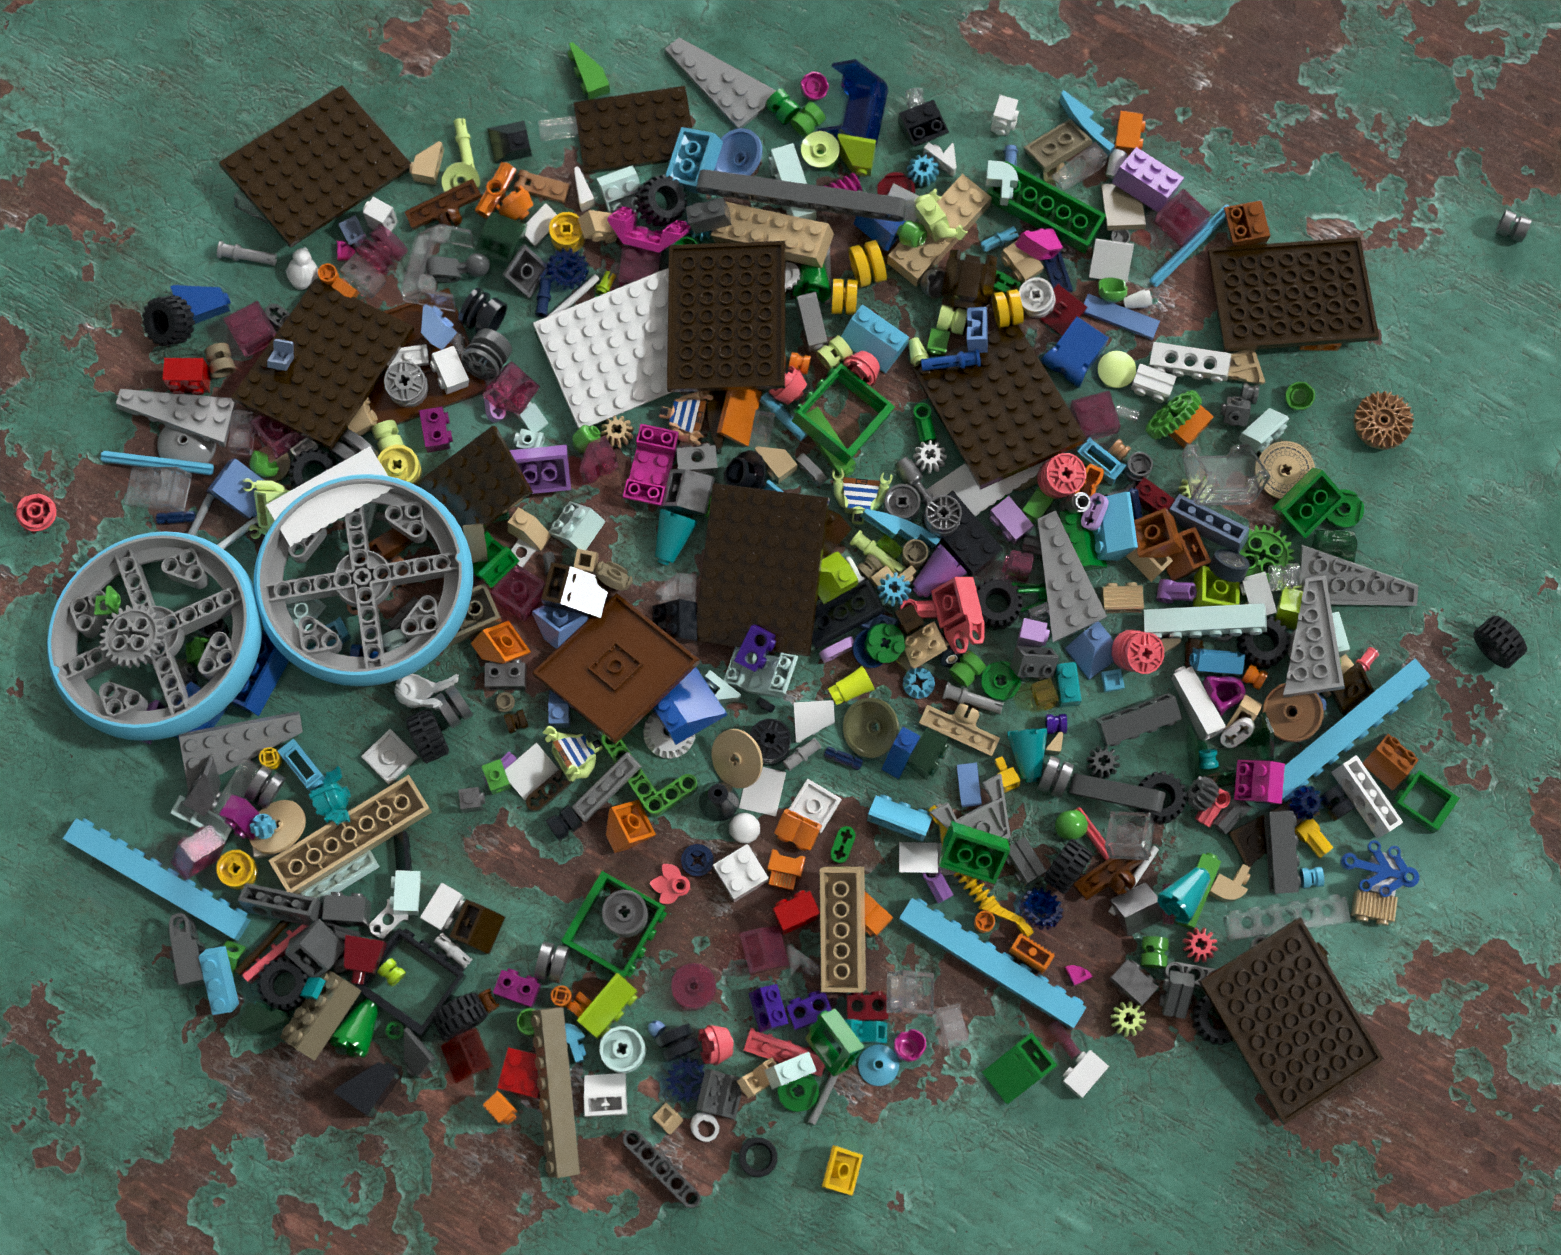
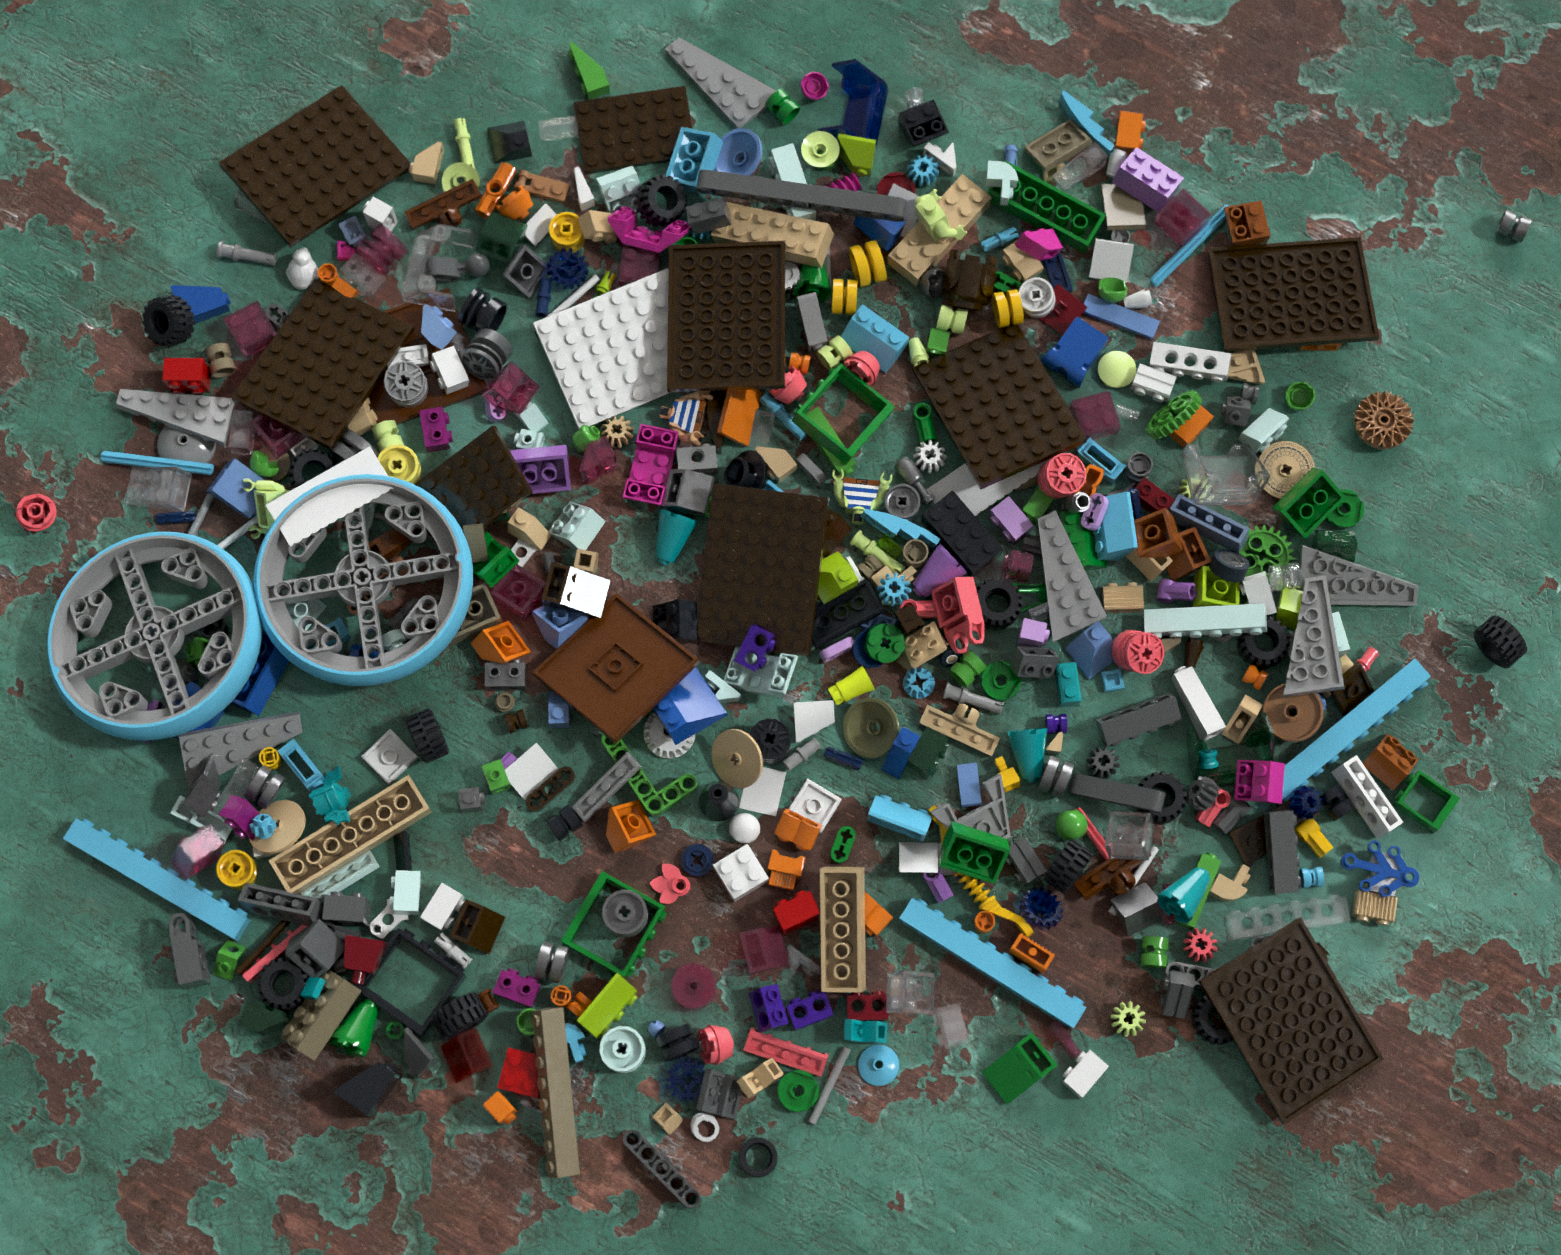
bright green bracket [94,586,121,615] -> none
light grey gear [100,604,166,668] -> none
medium azure brick [198,946,239,1015] -> none
sand blue bracket [267,339,294,371] -> none
lime wheel [377,958,406,987] -> none
white hair [394,674,459,709] -> none
flat silver wheel [434,685,473,729] -> none
torso [543,726,603,781] -> none
white slope [584,1073,628,1118] -> none
dark tan tile [595,561,633,591] -> none
clear slope [655,573,697,603] -> none
black tile [756,696,776,713] -> none
light aqua brick [765,1052,816,1089] -> none
bright green wheel [790,102,826,138] -> none
green window [805,1009,864,1077] -> none
yellow slope [821,1145,863,1196] -> none
dark pink hair [894,1029,926,1062] -> none
bright green head [897,220,927,248] -> none
blue pin [921,349,981,371] -> none
flat silver wheel [924,495,962,536] -> none
medium blue brick [967,307,988,353] -> none
white brick [991,95,1019,136] -> none
clear yellow brick [1030,678,1059,711] -> none
dark pink tile [1065,965,1092,986] -> none
medium nougat wheel [1108,439,1131,462] -> none
flat silver brick [1109,959,1158,1007] -> none
dark azure window [1189,648,1245,674] -> none
magenta piece [1203,676,1245,716] -> none
white beam [1220,717,1255,748] -> none

